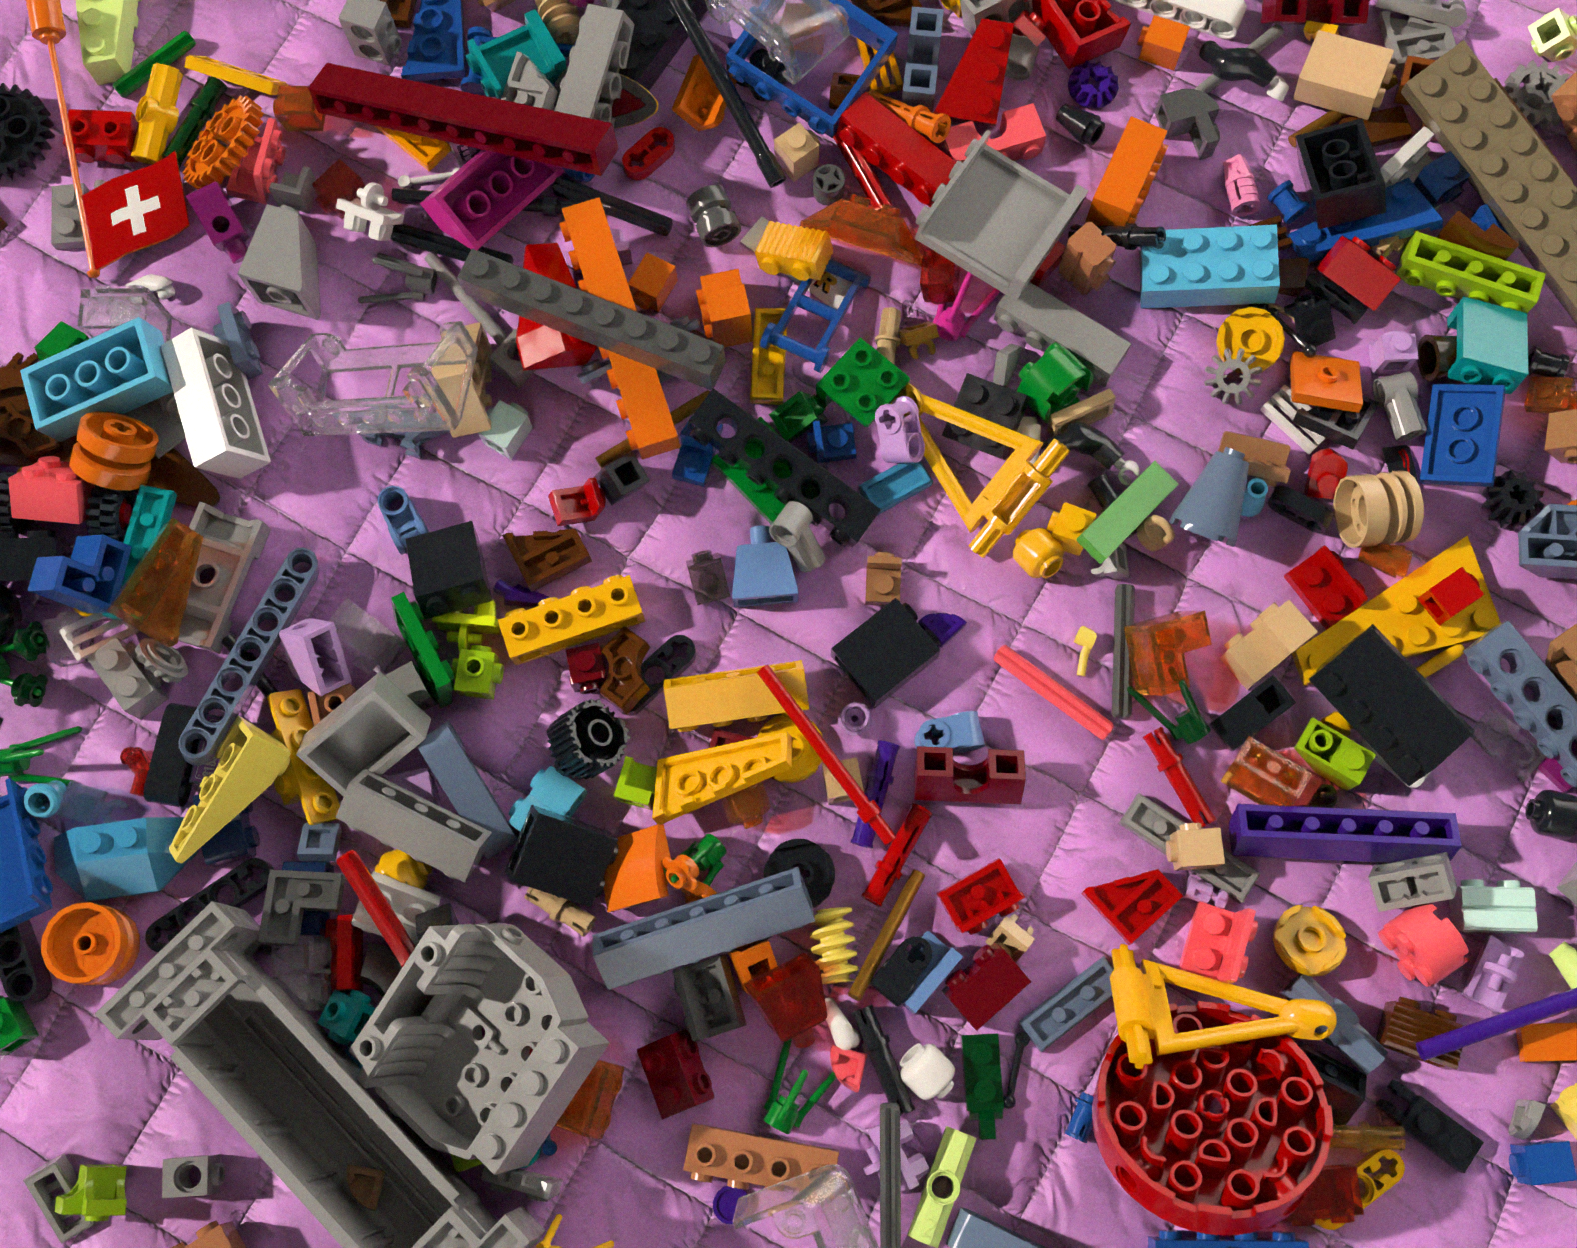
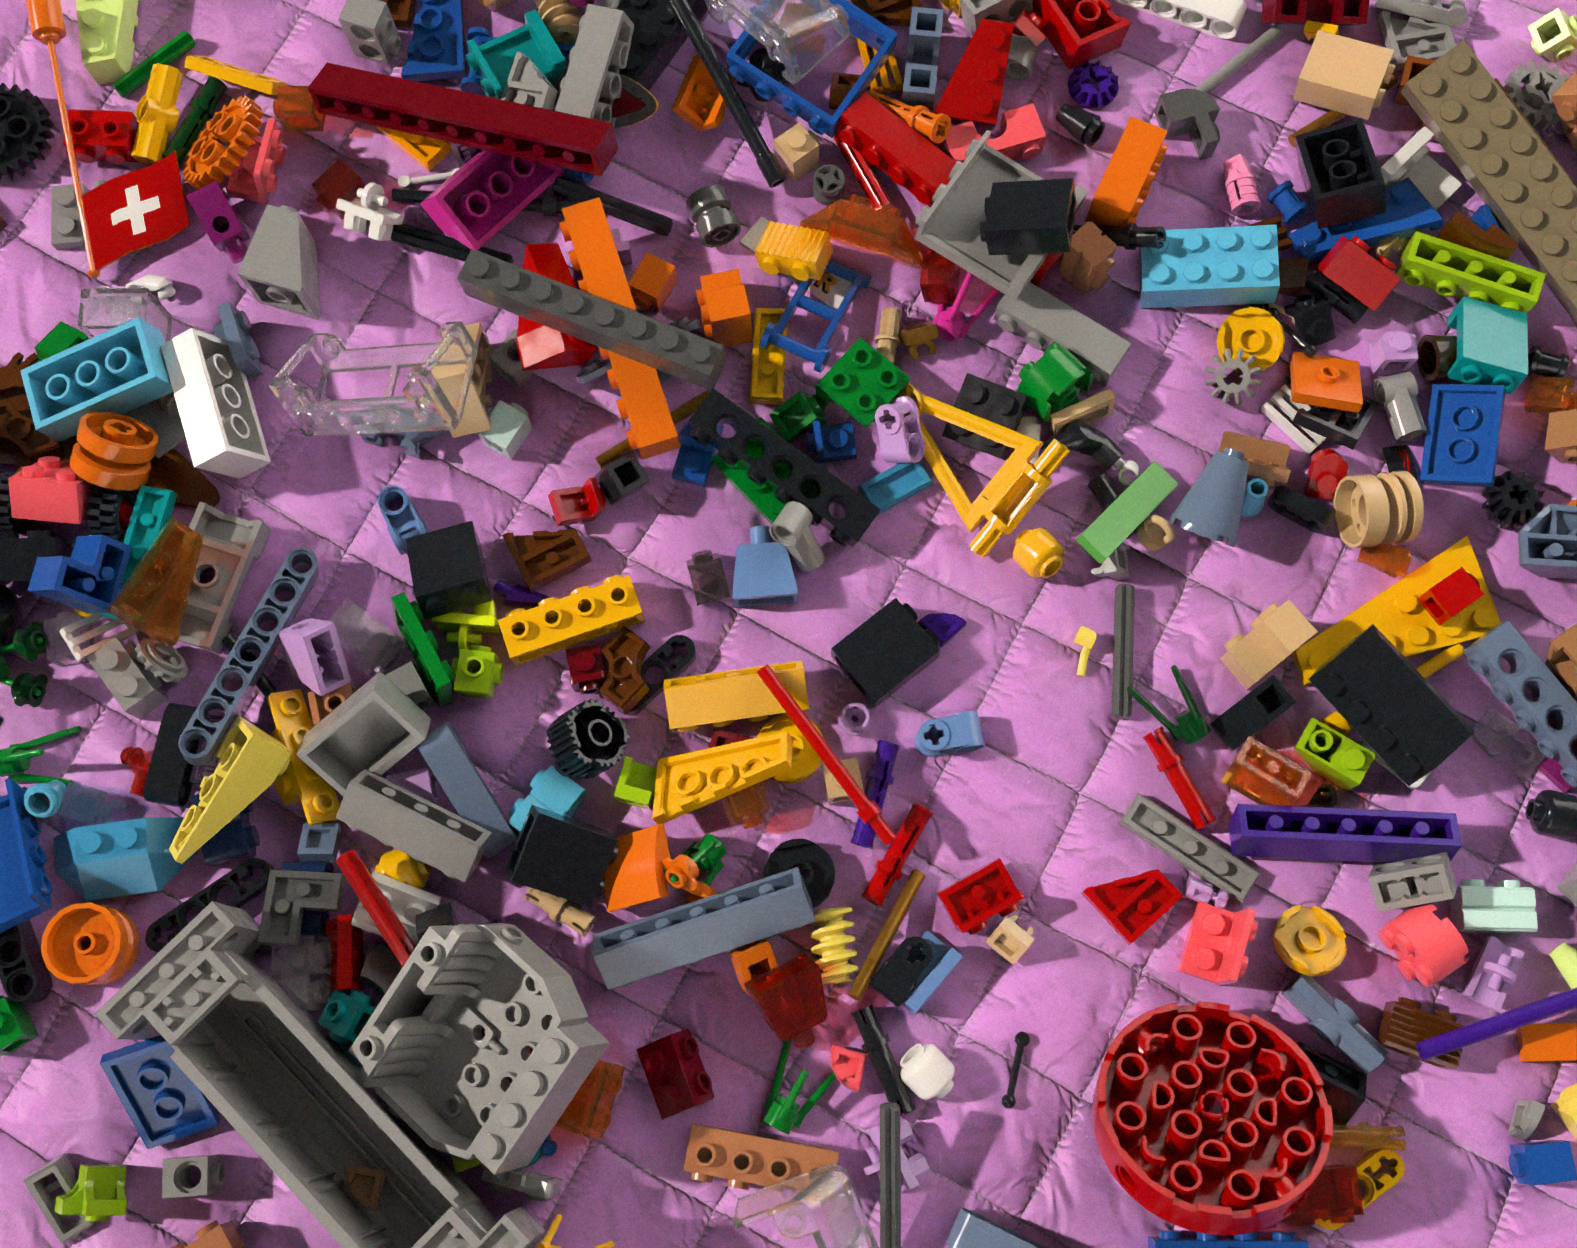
light grey panel [269,166,319,213] -> none
dark grey plant [358,253,437,303] -> none
light grey bar [425,252,508,346] -> none
red beam [622,127,675,181] -> none
dark grey bracket [673,954,747,1041] -> none
dark purple piece [713,1186,750,1224] -> none
white arm [818,997,860,1050] -> none
medium nougat bracket [865,552,902,606] -> none
yellowish green piece [907,1126,977,1248] -> none
dark red arch [914,746,1026,804] -> none
dark red brick [941,943,1031,1031] -> none
dark green hinge [960,1033,1004,1140] -> none
light grey tile [993,344,1022,386] -> none
coral axle [994,645,1114,740] -> none
sand blue tile [1018,956,1114,1052] -> none
yellow brick [1046,502,1096,556] -> none
blue pin [1064,1092,1093,1143] -> none
yellow piece [1110,944,1337,1069] -> none
clear orange brick [1124,610,1212,696] -> none
orange brick [1137,15,1190,71] -> none
tan brick [1166,823,1225,871] -> none
black arm [1199,40,1289,101] -> none
red bracket [1284,545,1368,630] -> none
reddish brown tile [1339,105,1413,147] -> none
black hinge [1375,1079,1484,1173] -> none
dark blue brick [1413,151,1471,208] -> none
none -> blue plate [100,1035,221,1149]
none -> black brick [980,178,1077,256]

